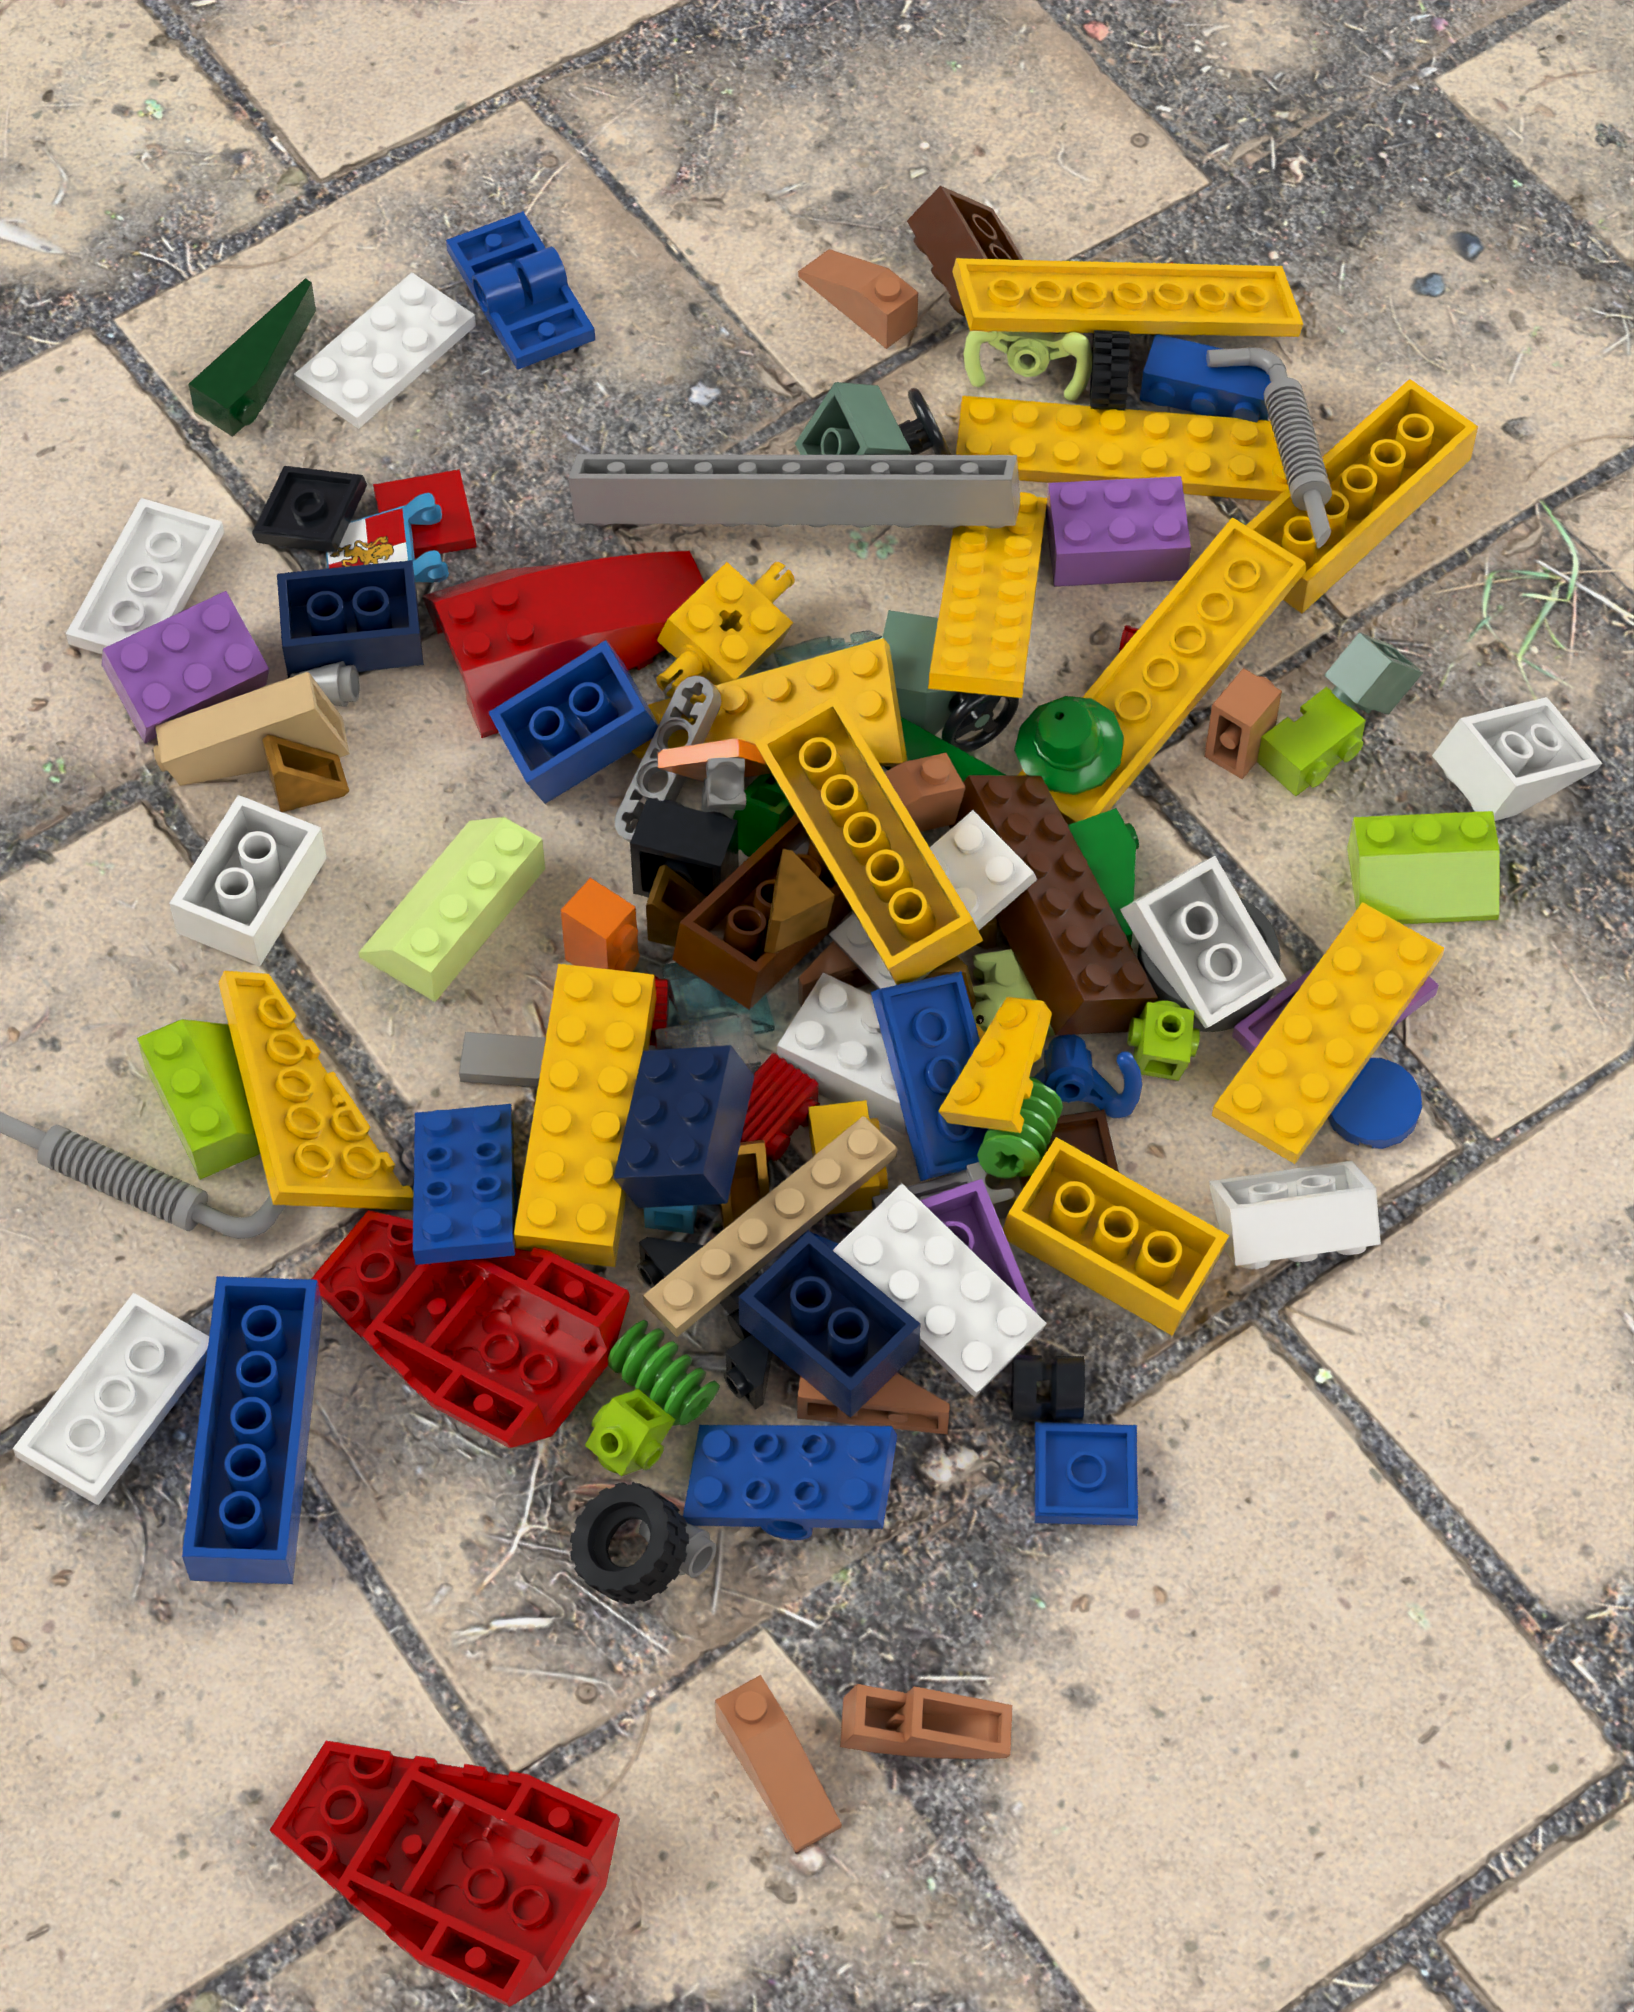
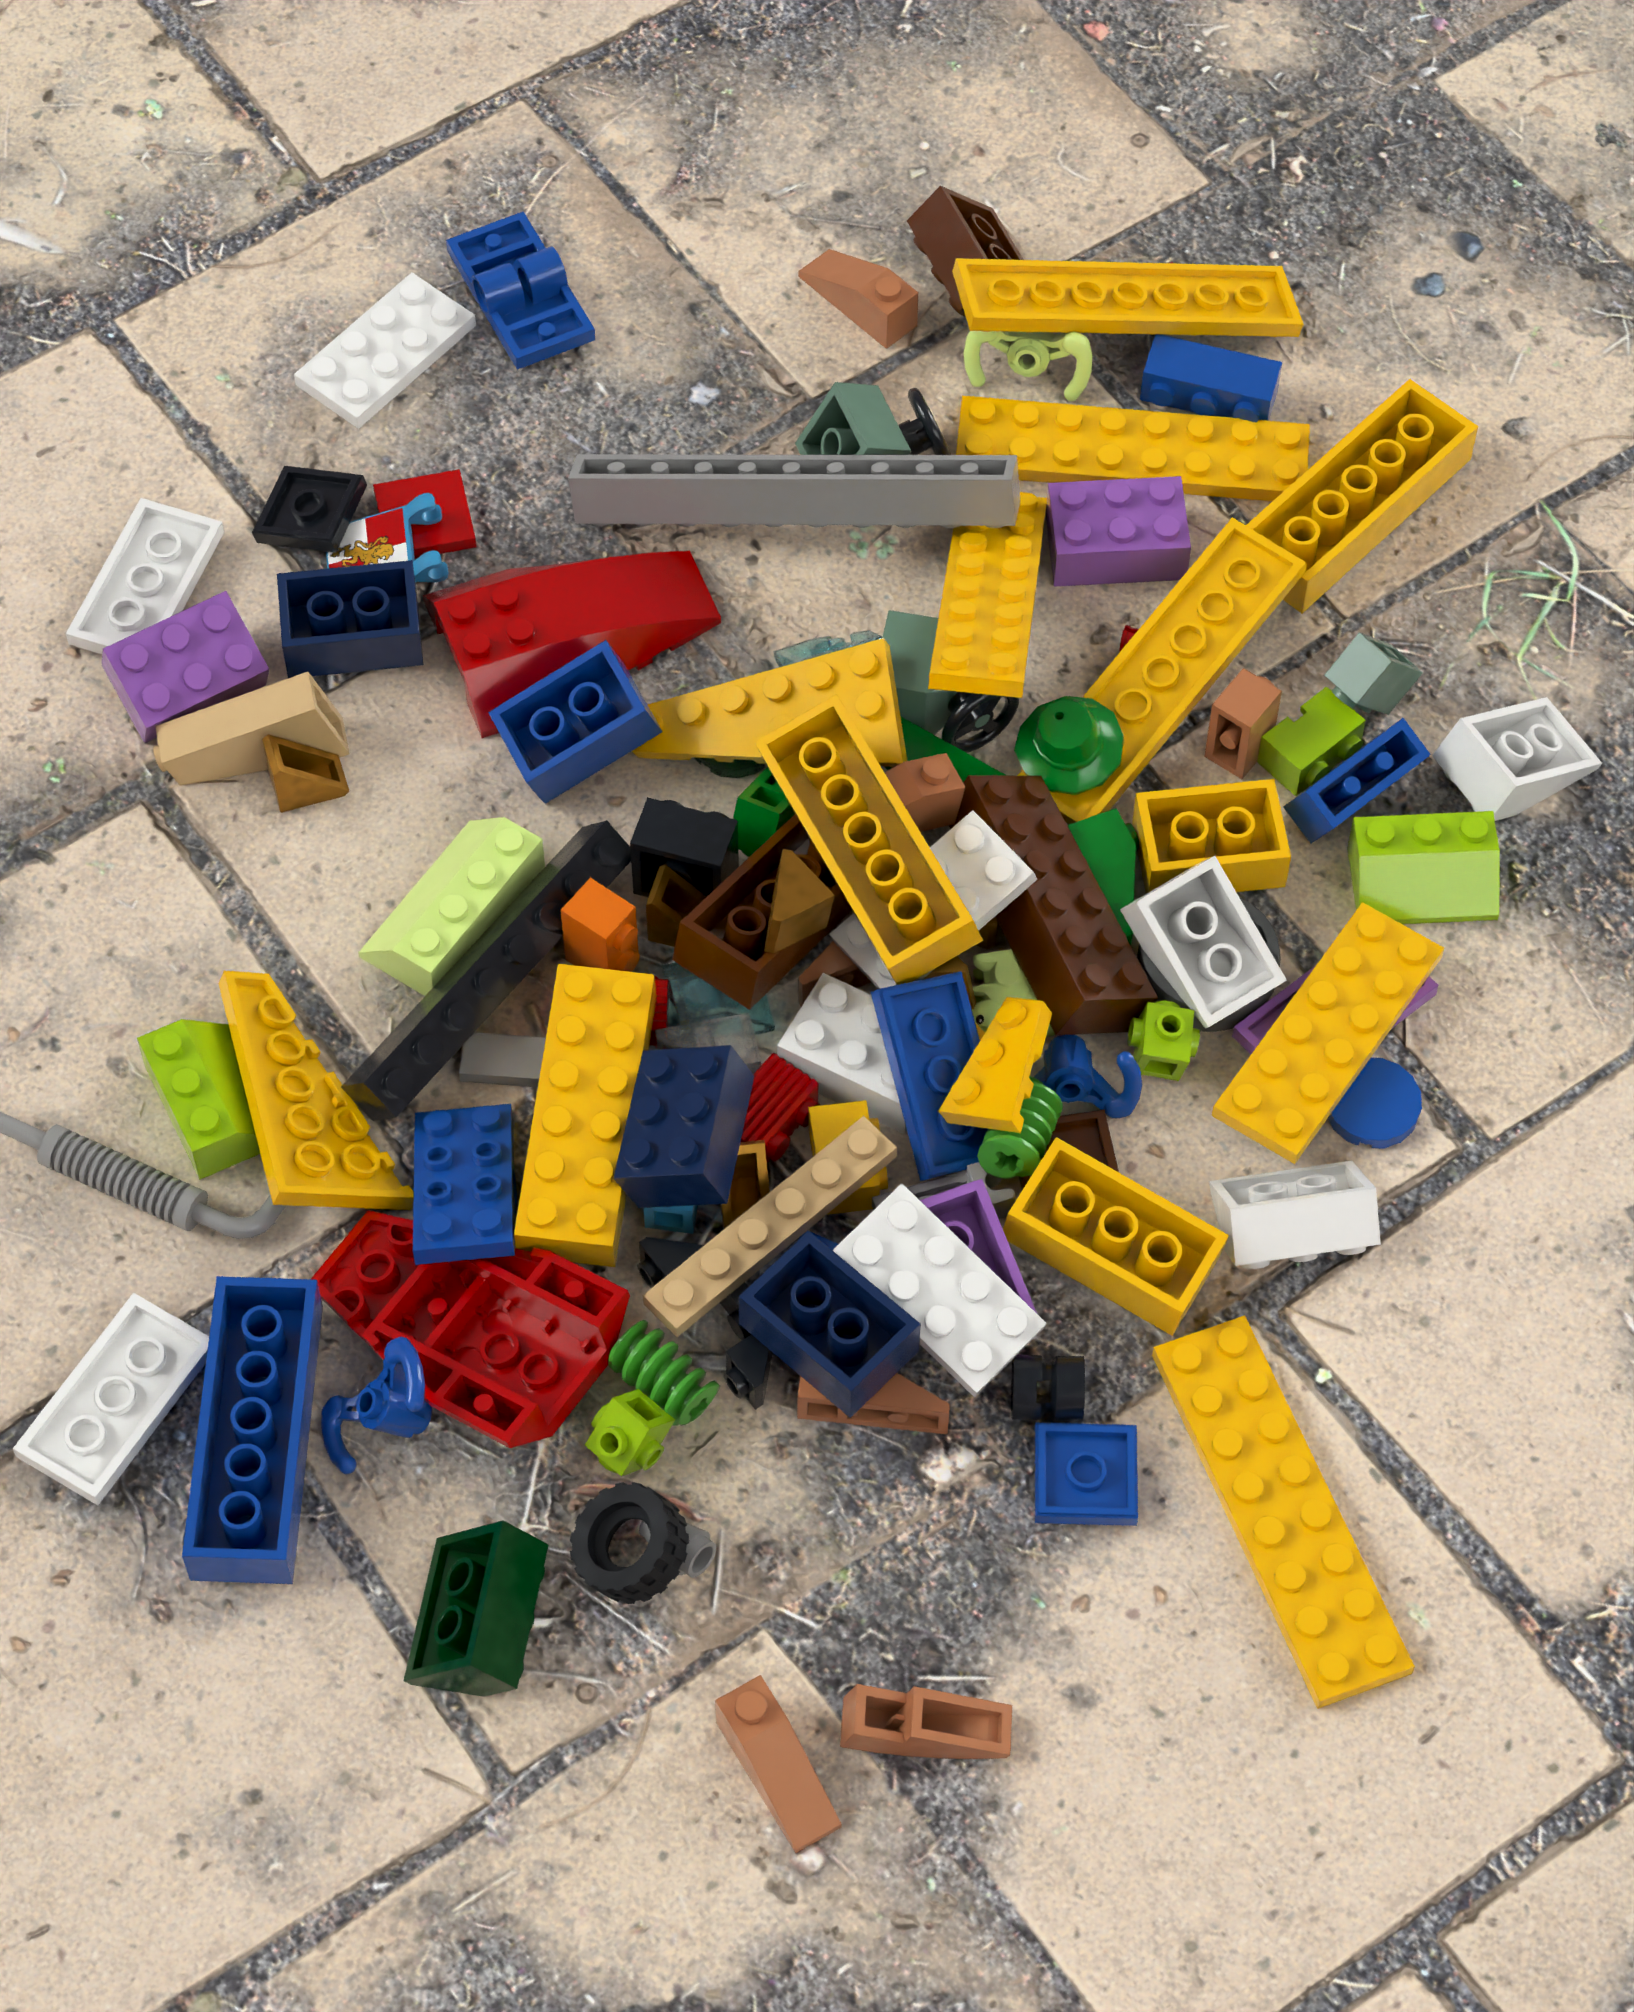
white brick [169,795,327,967] -> none
dark green slope [188,278,316,437] -> none
red wedge [270,1740,620,2007] -> none
light grey cone [290,661,360,707] -> none
light grey beam [615,675,721,843] -> none
yellow brick [656,562,795,698] -> none
orange tile [657,738,771,782] -> none
blue plate [683,1425,897,1540] -> none
light grey plate [702,758,746,819] -> none
black tyre [1090,330,1130,411] -> none
light grey piece [1206,347,1332,548] -> none
none -> blue piece [321,1337,432,1475]
none -> black brick [341,820,631,1121]
none -> dark green slope [403,1520,549,1697]
none -> yellow brick [1132,779,1291,894]
none -> yellow plate [1152,1315,1415,1709]
none -> blue brick [1283,718,1431,844]

